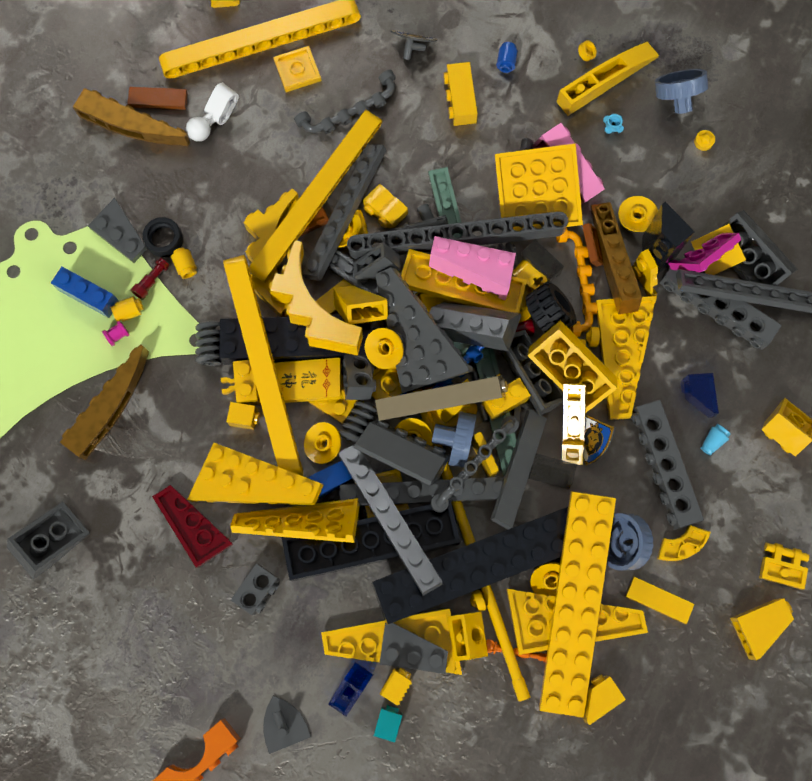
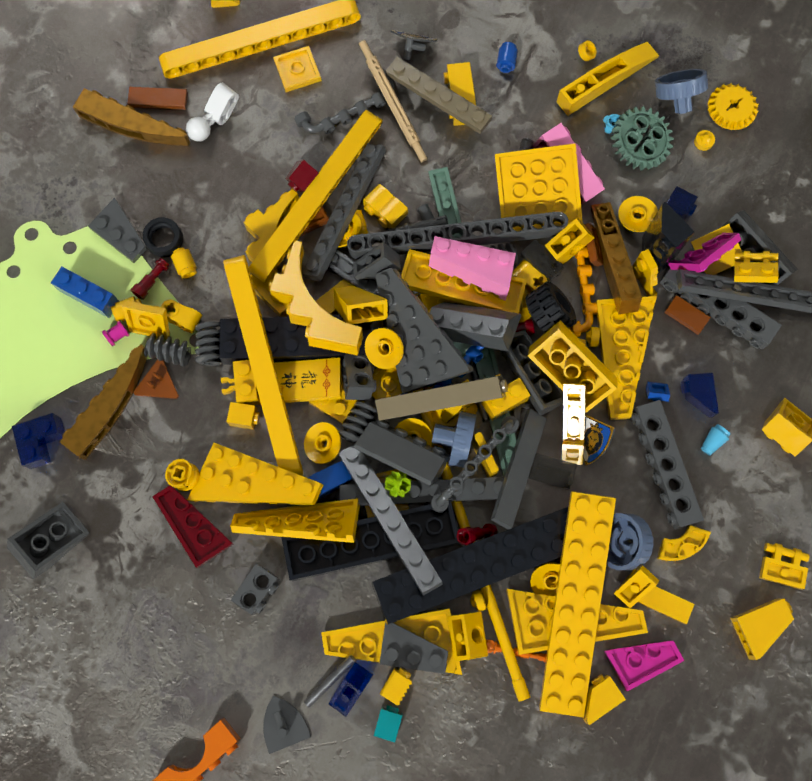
none -> clear blue brick [12,413,65,469]
none -> yellow hinge [122,300,170,340]
none -> dark orange piece [133,360,179,399]
none -> dark grey piece [144,332,191,367]
none -> yellow piece [161,300,203,333]
none -> yellow wheel [165,459,200,491]
none -> dark red slope [285,159,319,192]
none -> flat silver bar [304,655,356,708]
none -> tan axle [359,40,428,163]
none -> lime gear [384,471,411,497]
none -> dark tan plate [386,57,492,134]
none -> dark red piece [457,523,497,545]
none -> yellow brick [545,218,595,264]
none -> dark pink wing [604,640,684,691]
none -> sand green gear [611,106,674,171]
none -> yellow slope [614,565,660,608]
none -> blue plate [645,381,670,402]
none -> dark orange tile [664,295,711,335]
none -> clear blue slope [667,186,698,220]
none -> yellow gear [708,83,759,130]
none -> yellow plate [734,251,779,283]

